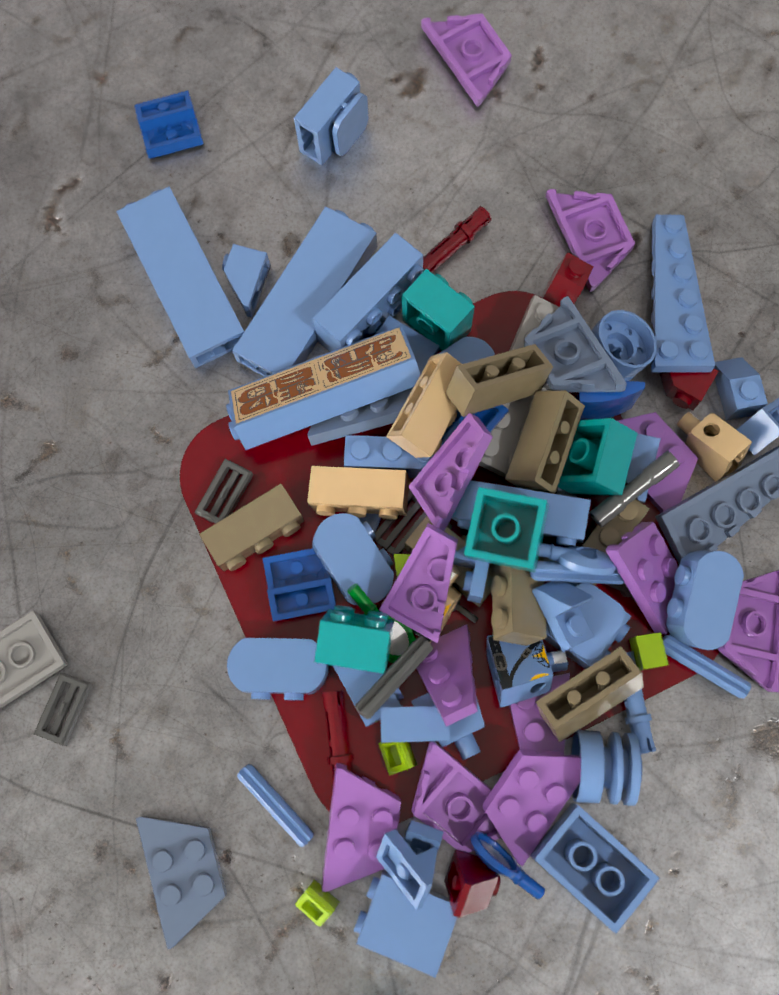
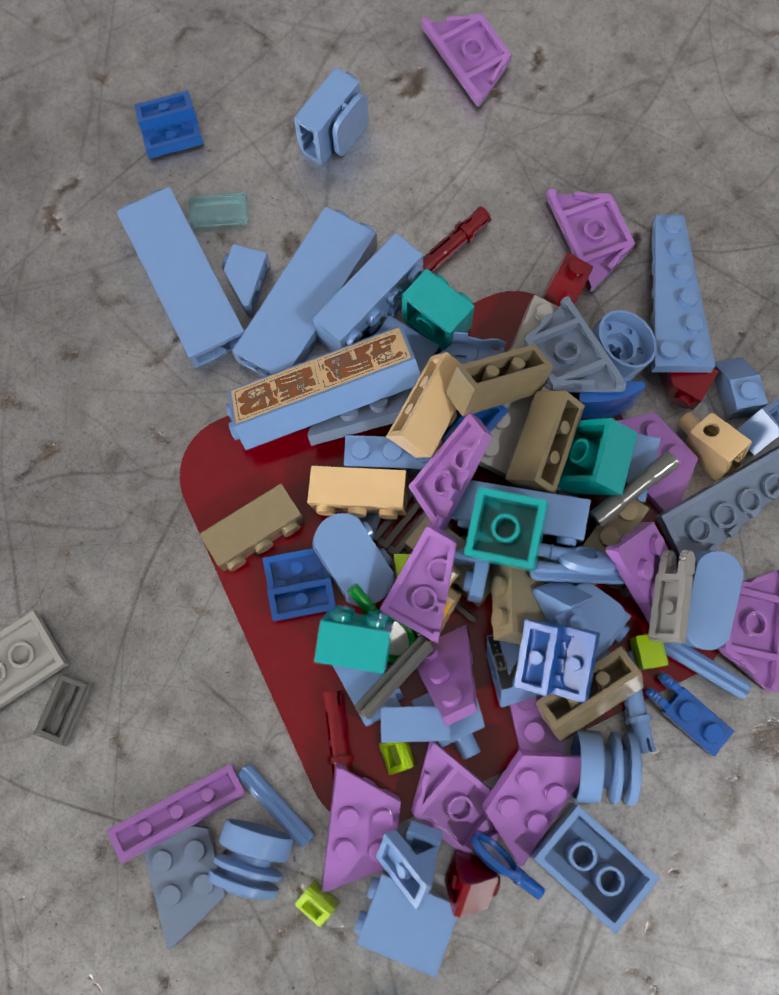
dark grey tile [194,459,254,524] -> none
medium blue brick [227,638,329,700] -> none
none -> medium lavender plate [107,764,246,864]
none -> clear light blue tile [189,192,249,228]
none -> medium blue wheel [208,819,294,900]
none -> medium blue piece [451,332,506,364]
none -> slope [514,619,600,703]
none -> blue hinge [644,672,735,757]
none -> light grey hinge [648,550,696,644]

